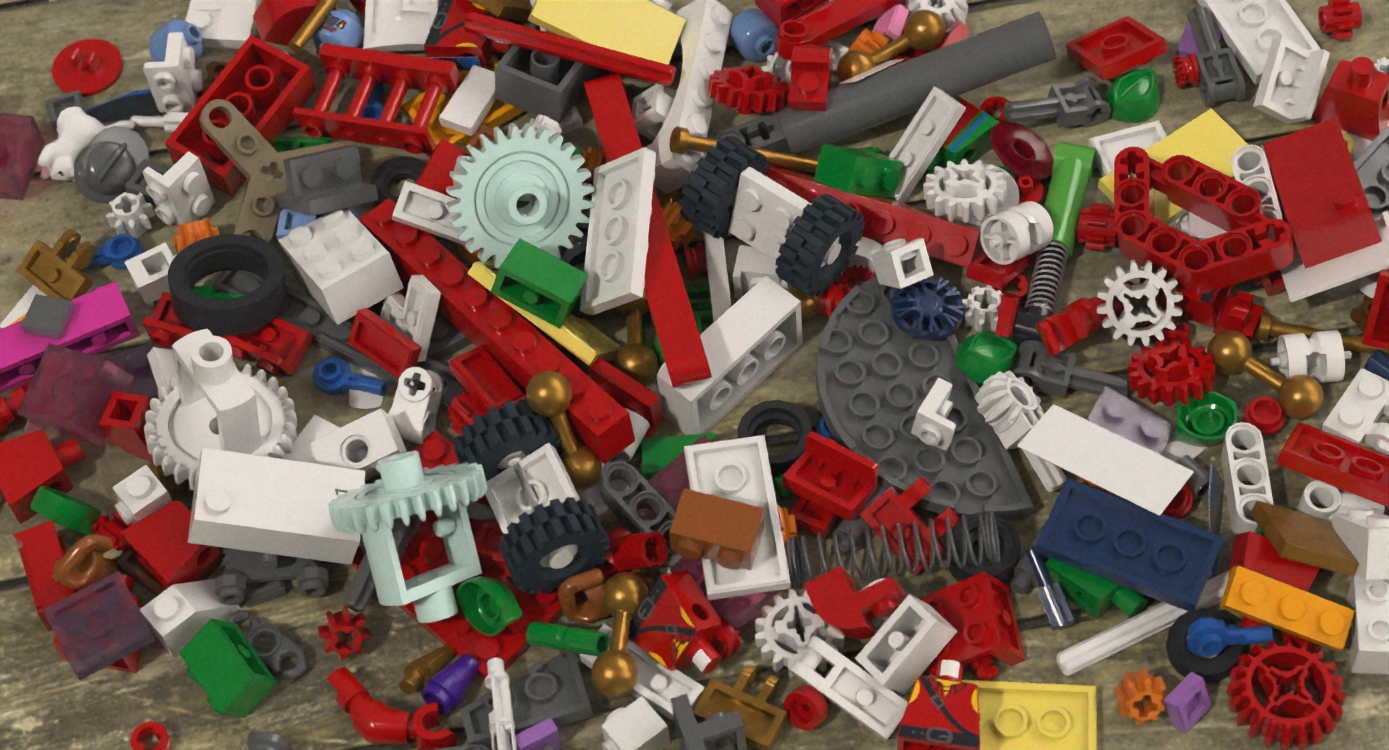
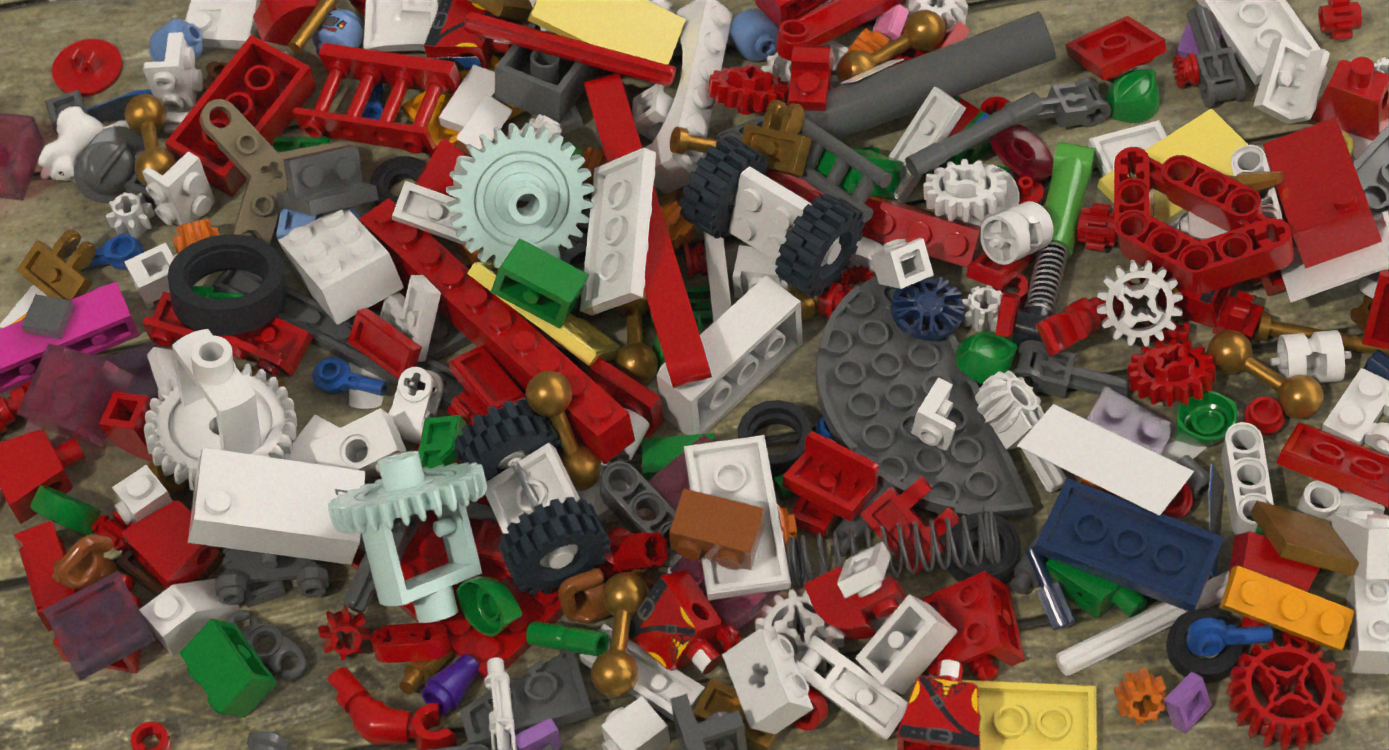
none -> pearl gold piece [125,94,176,186]
none -> red beam [371,622,451,663]
none -> green tile [418,415,466,469]
none -> white sticker [457,94,512,150]
none -> white brick [722,628,814,734]
none -> pearl gold hinge [741,100,812,176]
none -> dark grey bar [786,106,892,222]
none -> white plate [837,542,891,598]
none -> dark grey piece [905,92,1044,178]
none -> pearl gold bar [1227,171,1284,191]

